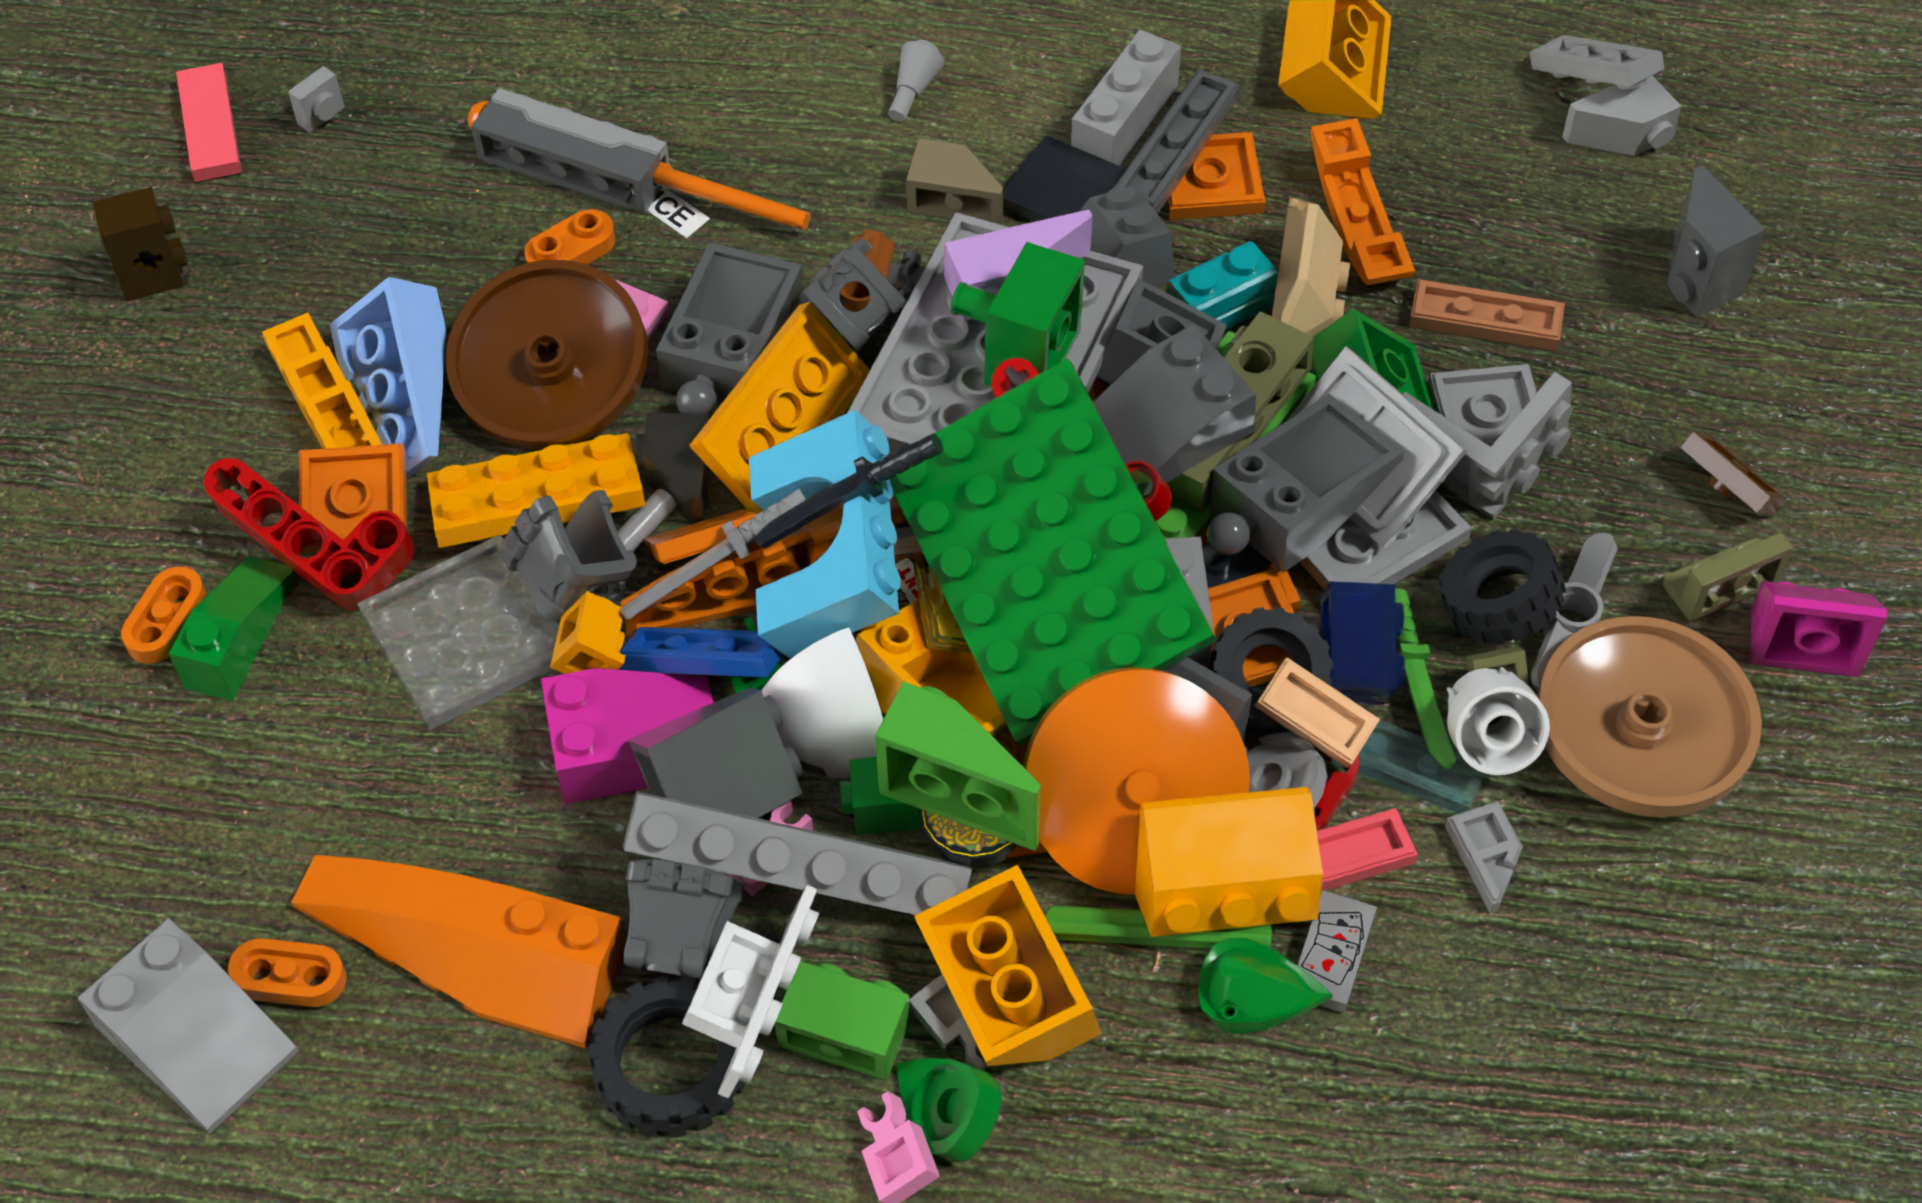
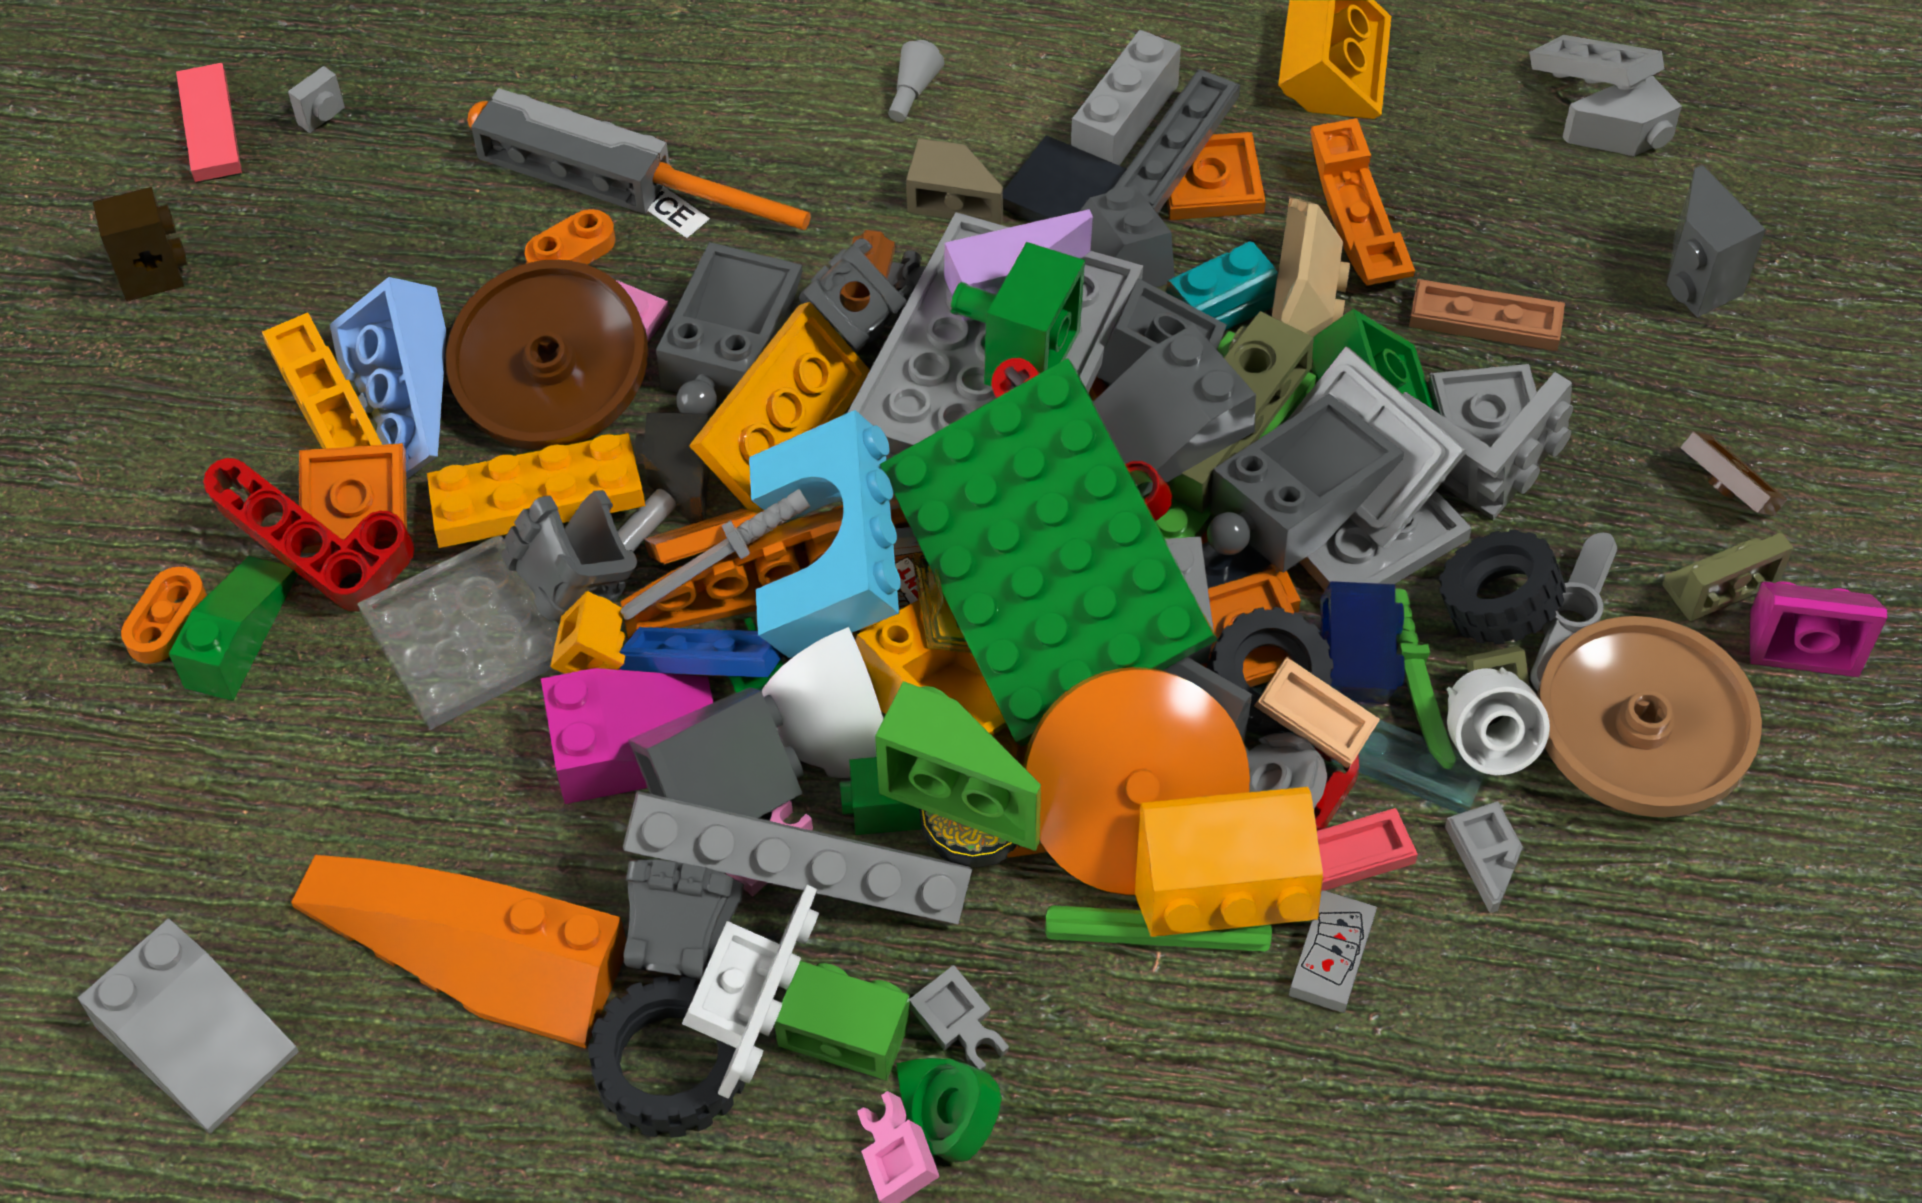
orange plate [228,938,347,1007] -> none
black sword [756,433,943,549] -> none
light orange slope [914,865,1102,1066] -> none
green piece [1198,938,1333,1034] -> none

